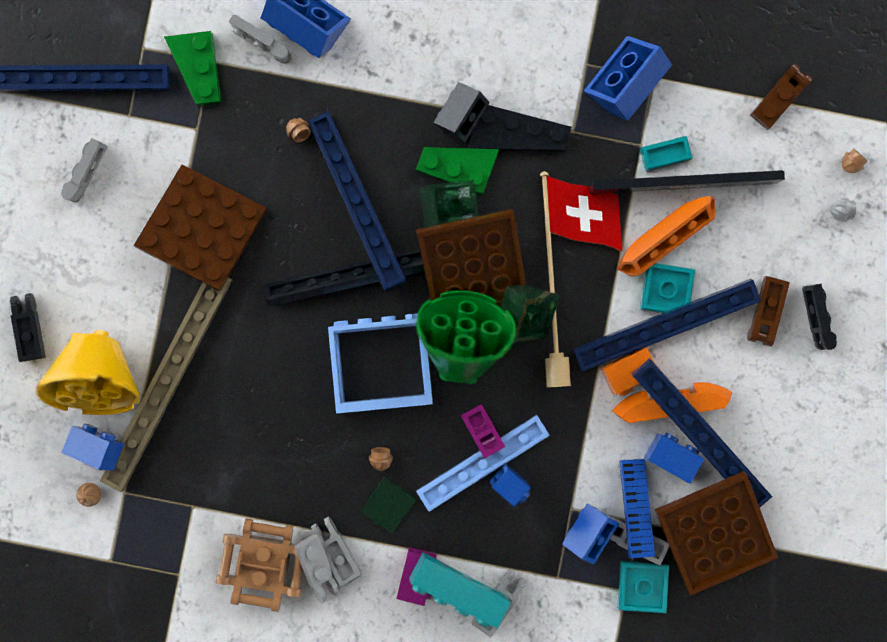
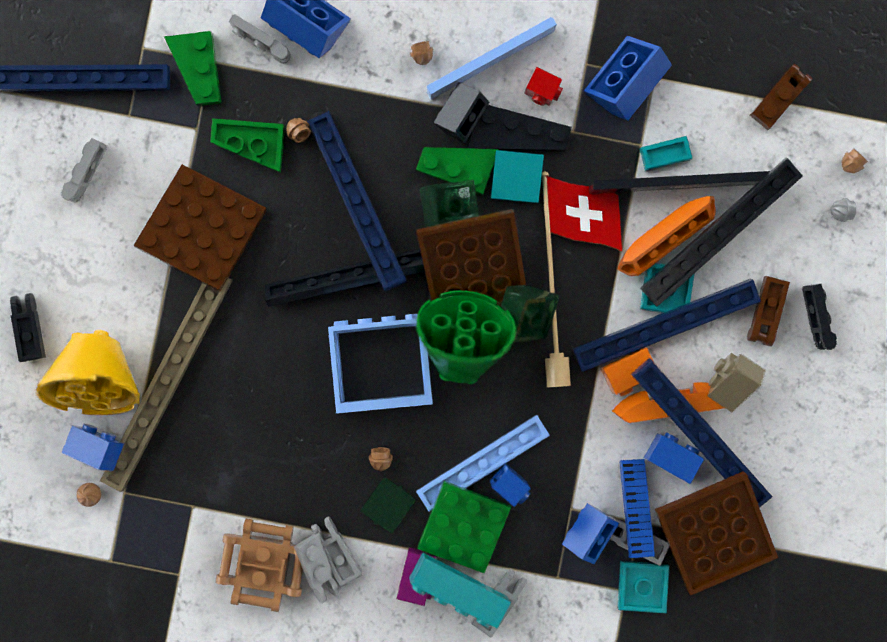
magenta slope [461,404,505,459] -> none
none -> green wing [210,118,285,173]
none -> medium nougat plate [410,41,433,65]
none -> green plate [417,481,511,574]
none -> light blue tile [427,17,557,100]
none -> teal tile [491,150,544,203]
none -> red brick [524,67,563,106]
none -> black tile [640,158,803,307]
none -> dark tan brick [708,353,766,412]

